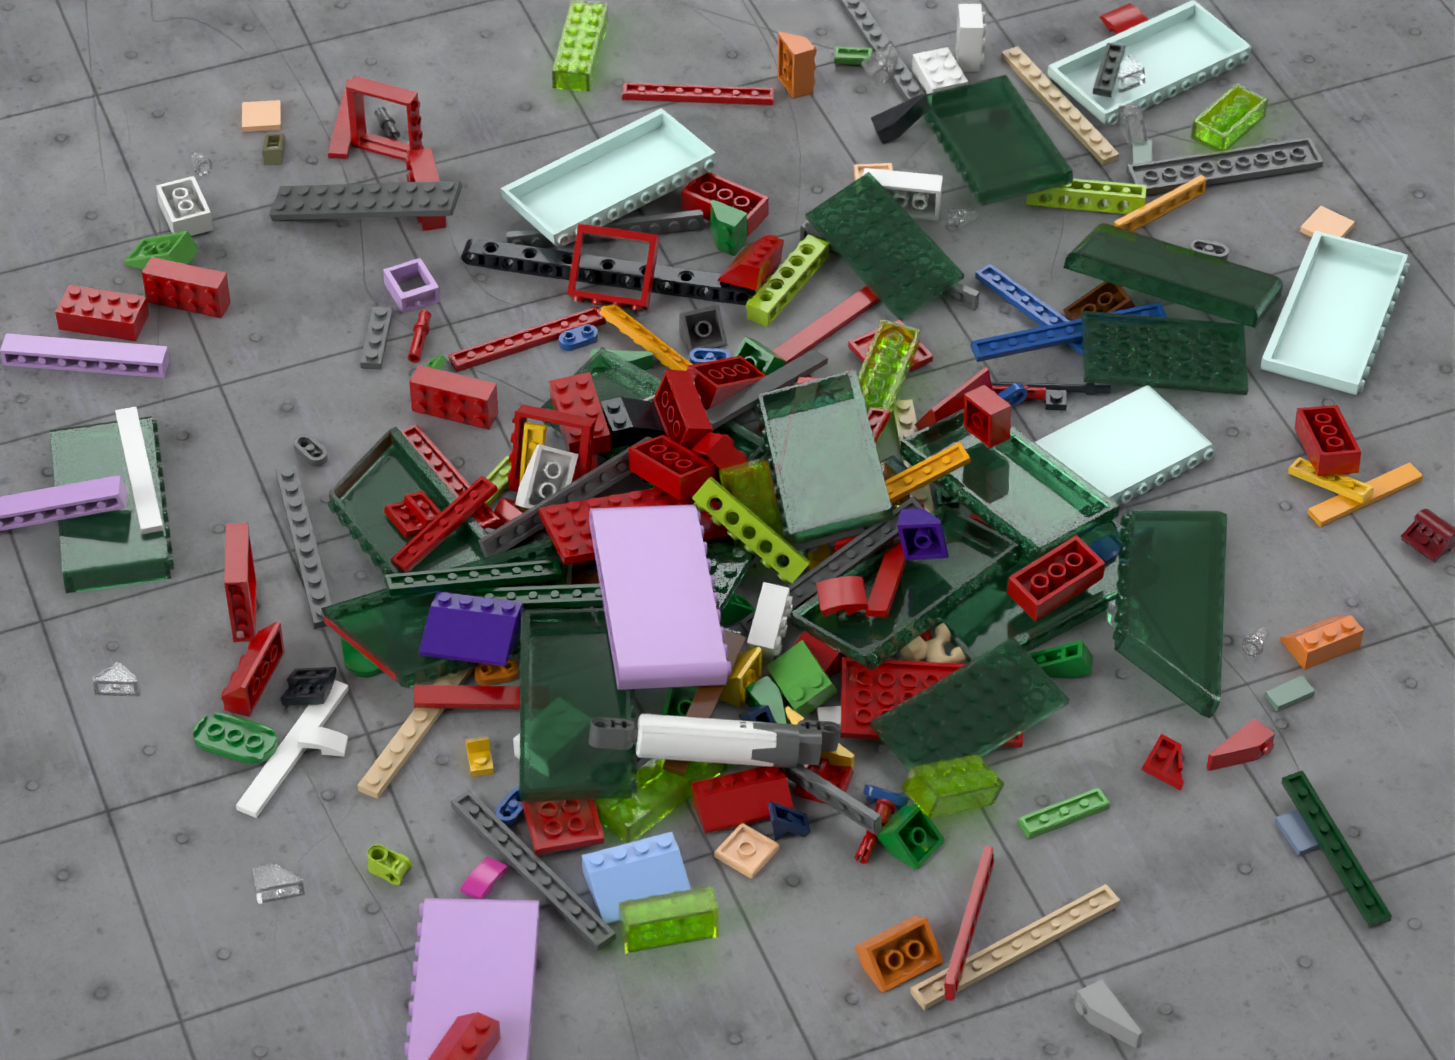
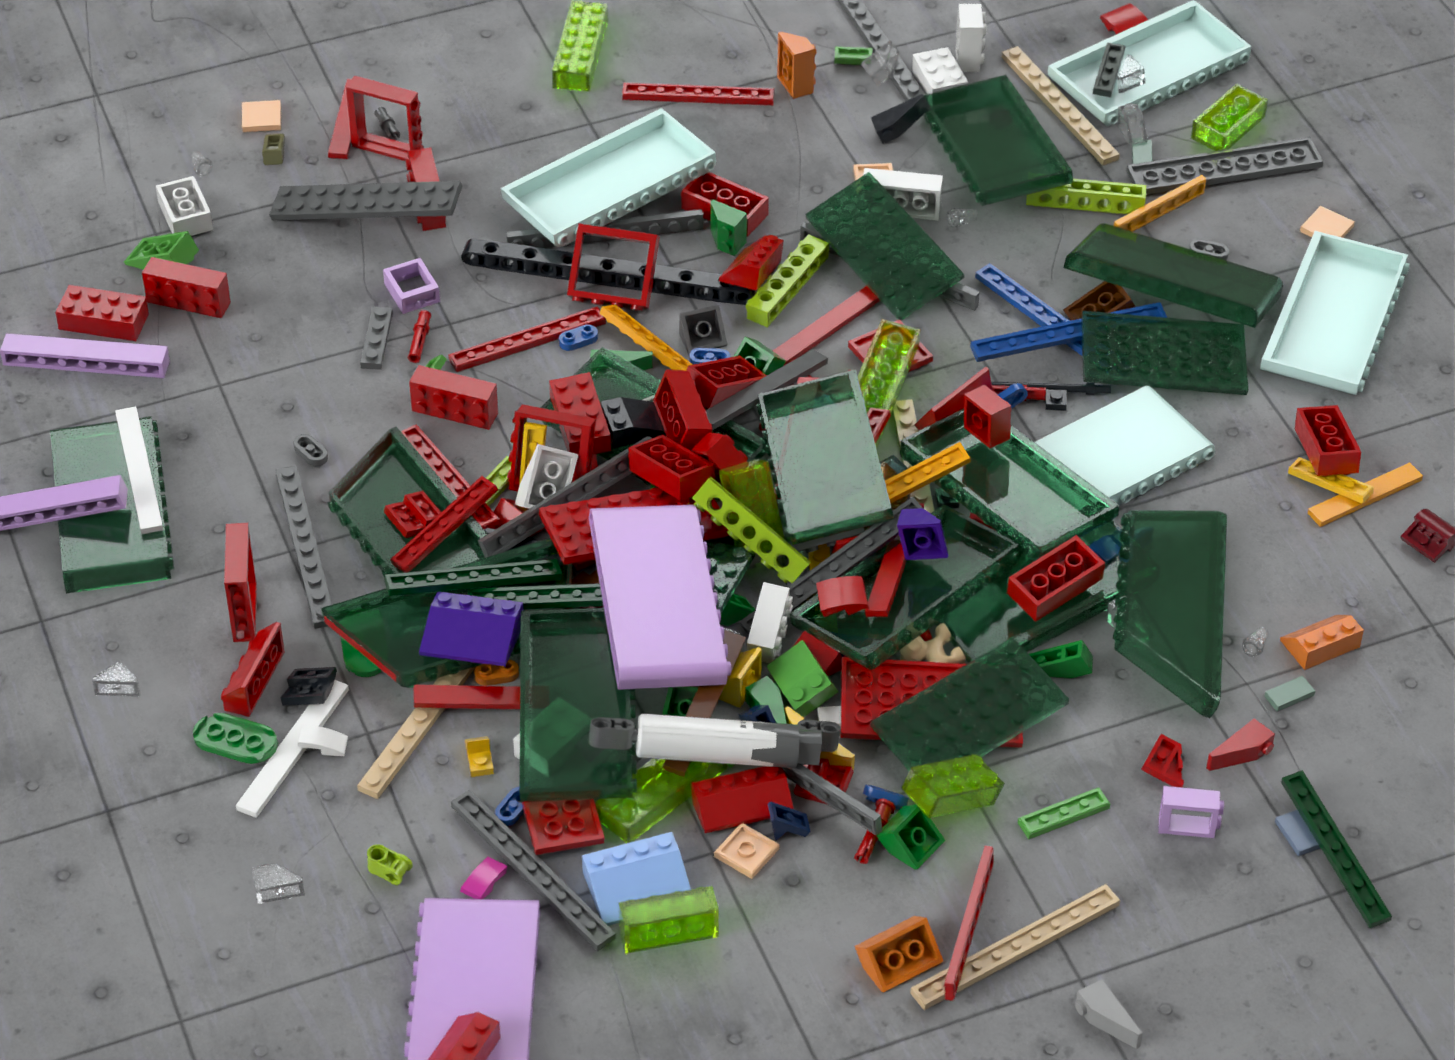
none -> lavender window [1158,786,1224,838]

